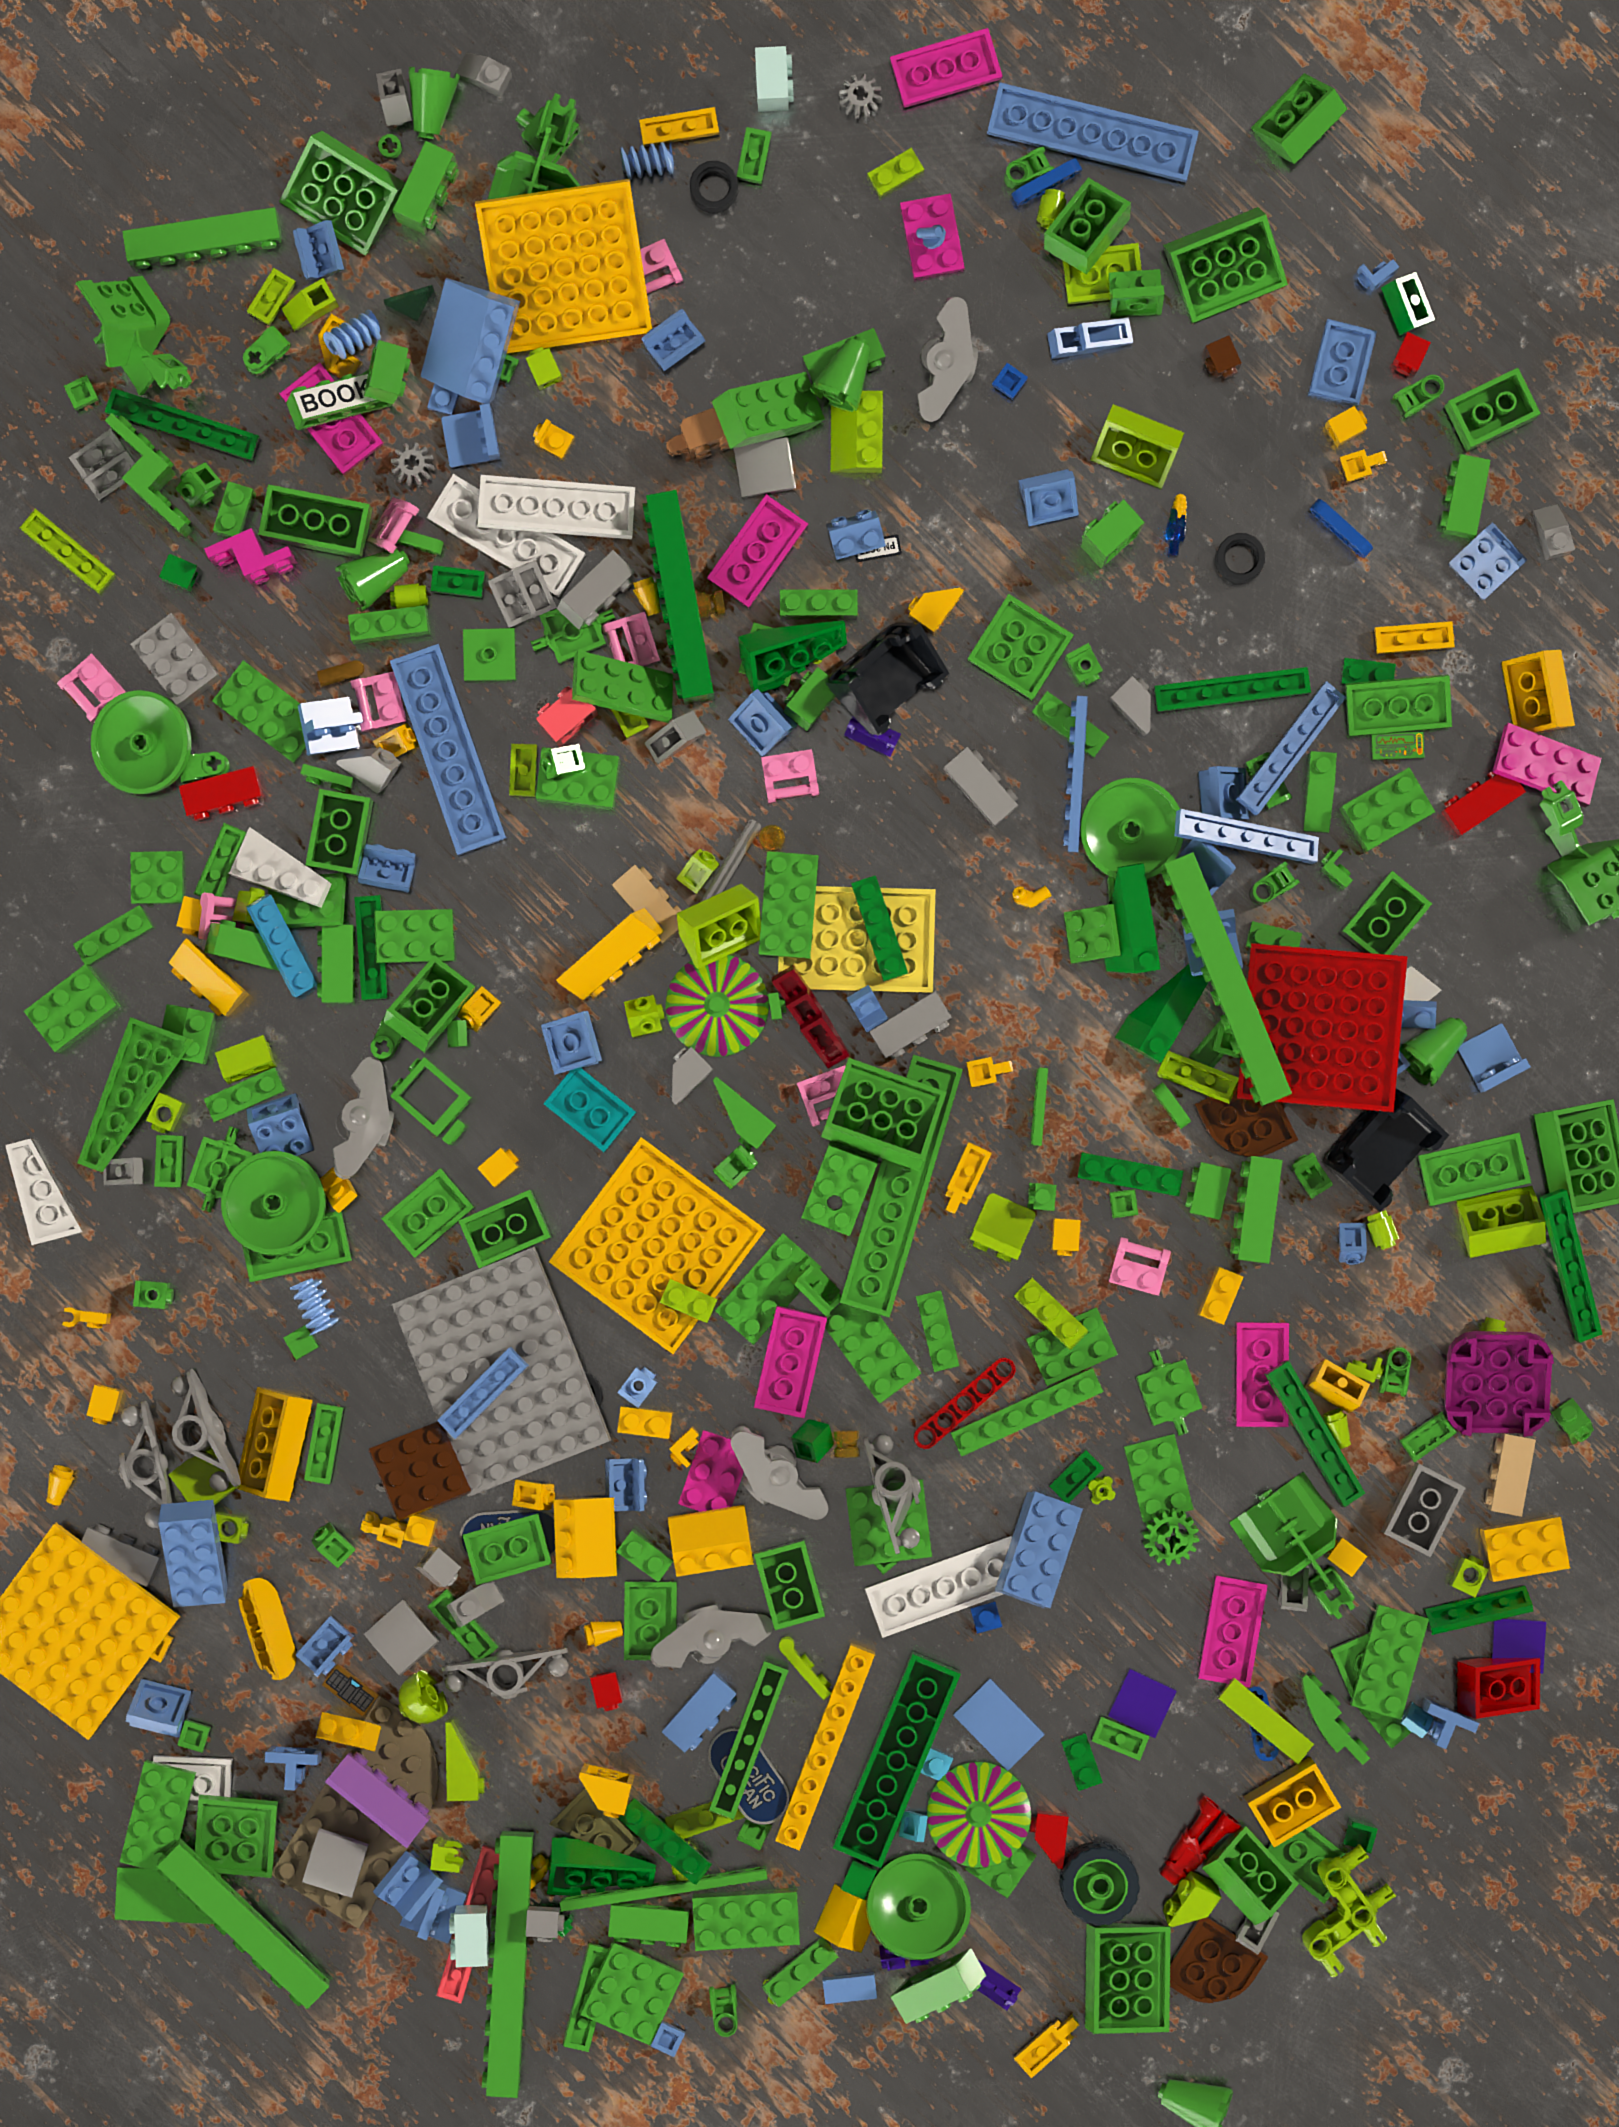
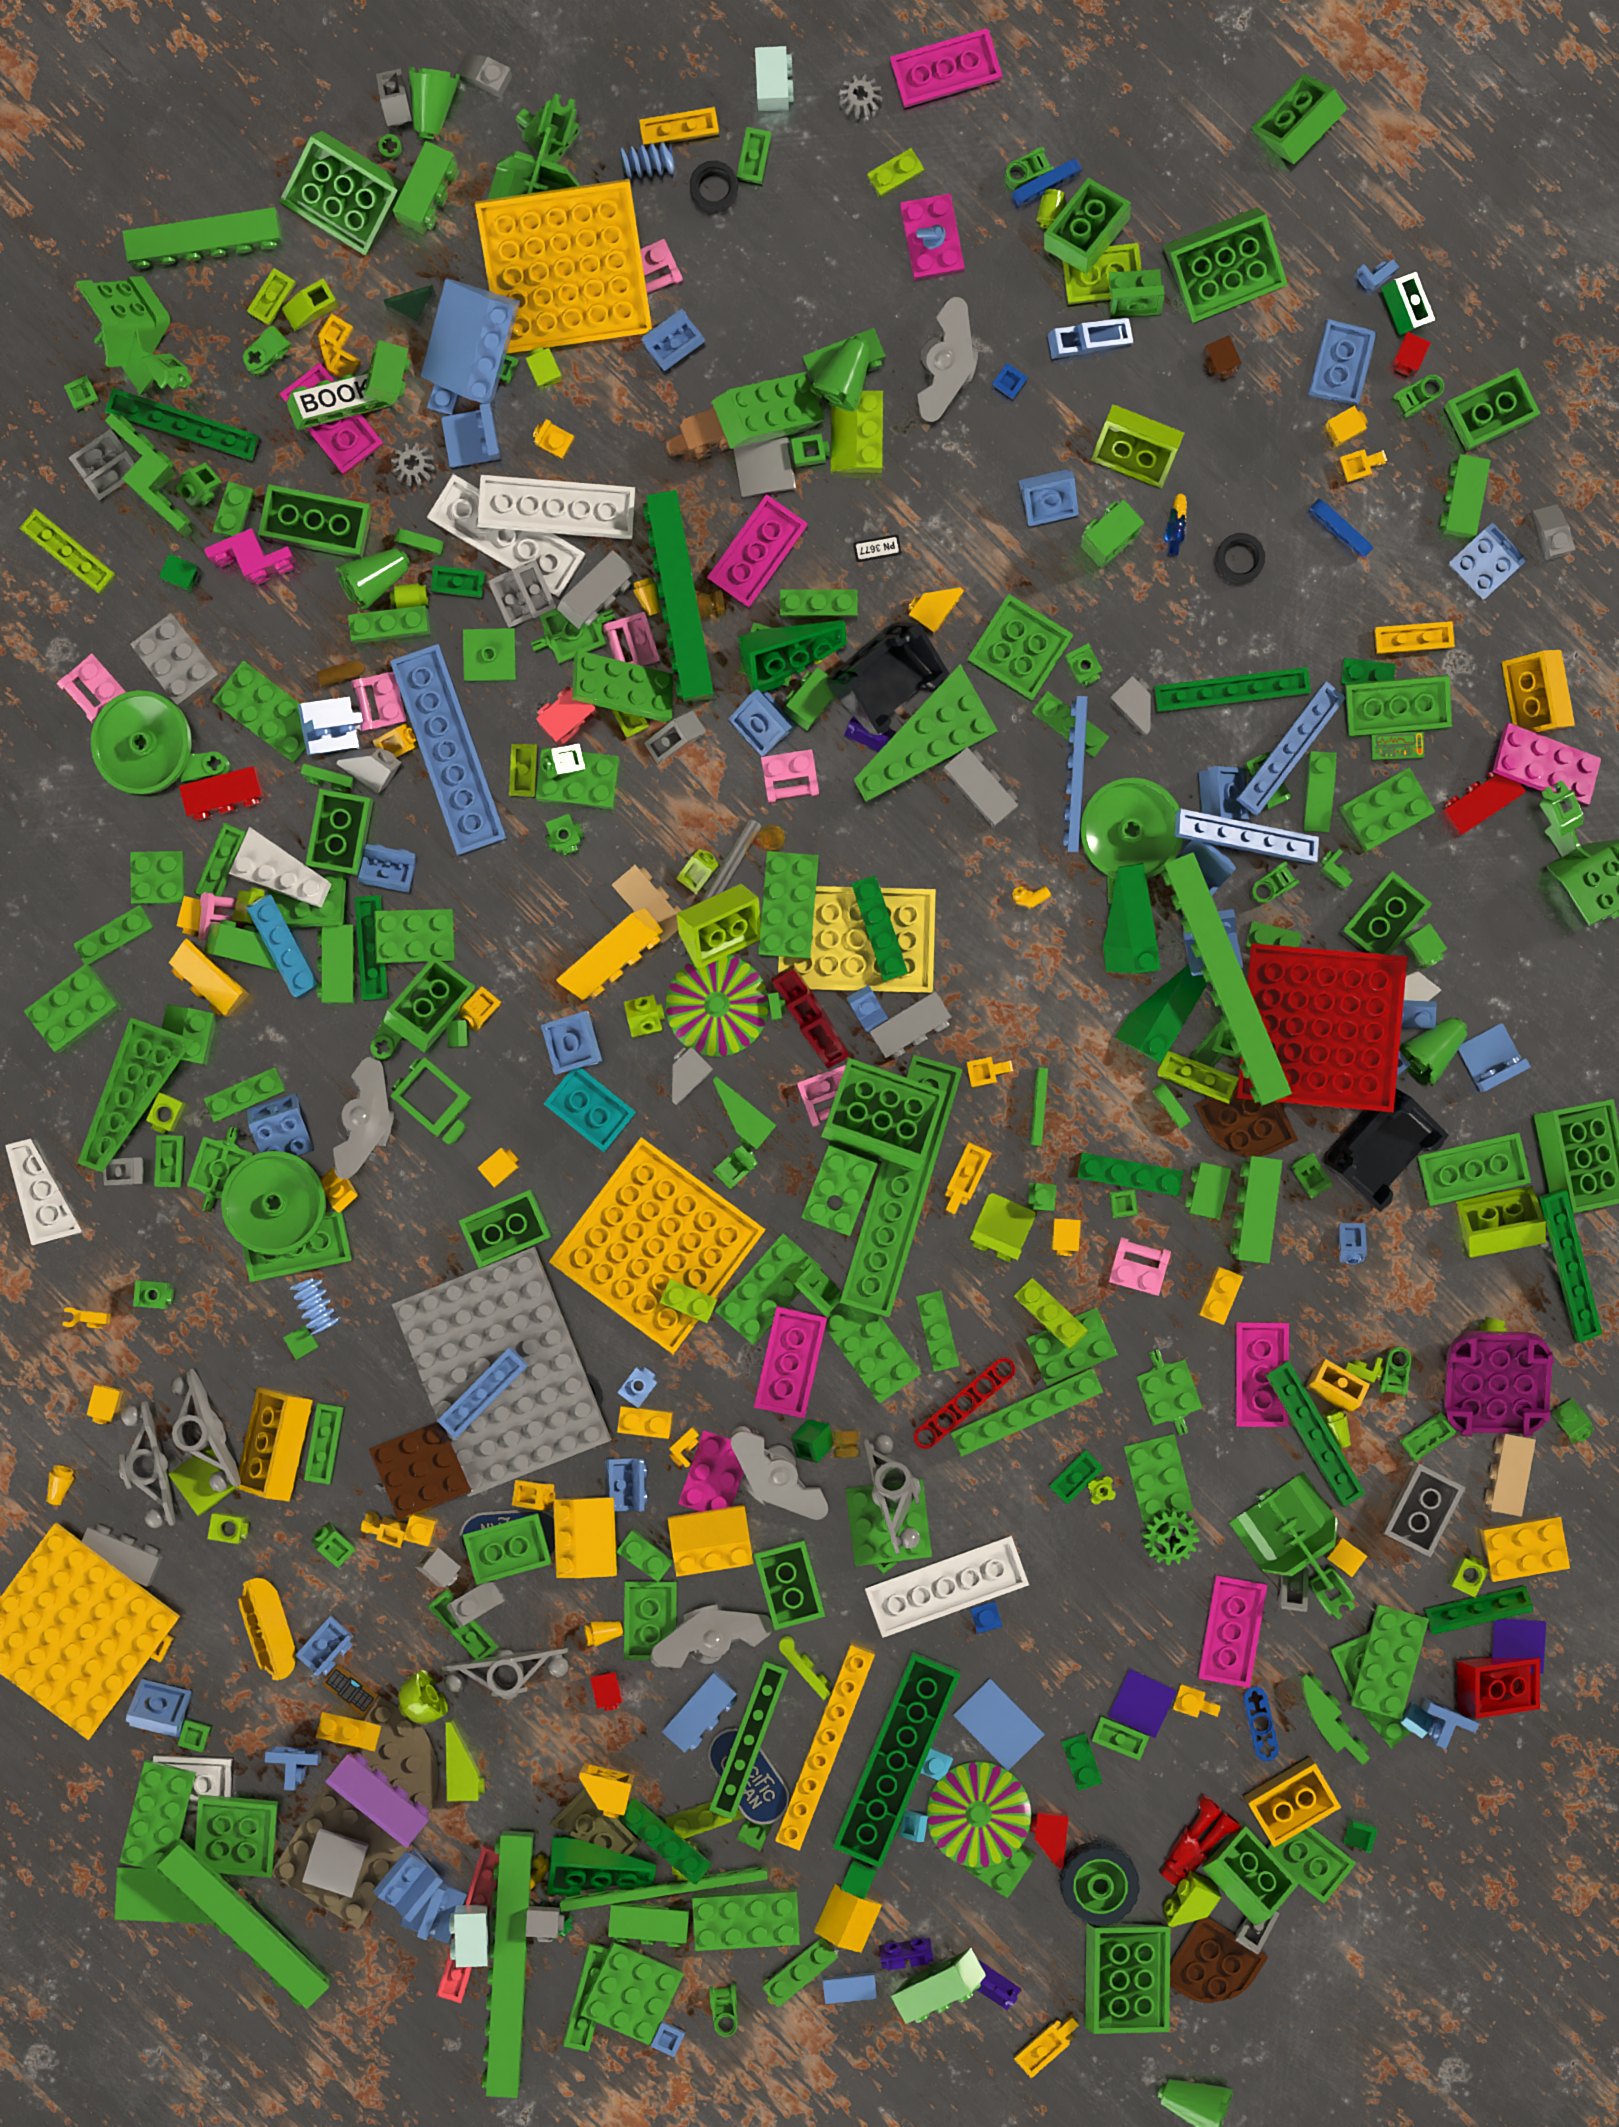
medium blue brick [158,1500,228,1607] -> none
lime hinge [215,1035,277,1084] -> none
medium blue bracket [293,220,344,280] -> none
light blue piece [323,310,381,360] -> none
light grey slope [364,1600,439,1676] -> none
bright pink plate [366,497,419,554] -> none
bright green plate [381,1168,475,1258] -> none
lime hinge [430,1837,464,1873] -> none
medium blue bracket [826,509,886,560] -> none
bright green dish [866,1854,971,1960] -> none
medium blue plate [987,82,1199,183] -> none
medium blue brick [995,1491,1083,1608] -> none
bright green plate [1064,904,1121,964] -> none
lime tile [1217,1678,1314,1764] -> none
lime pin [1302,1844,1396,1977] -> none
lime brick [1367,1210,1399,1250] -> none
none -> bright green brick [545,813,584,856]
none -> bright green brick [791,434,830,468]
none -> bright green wing [853,664,998,802]
none -> yellow plate [1172,1684,1221,1718]
none -> bright green brick [1399,923,1447,969]

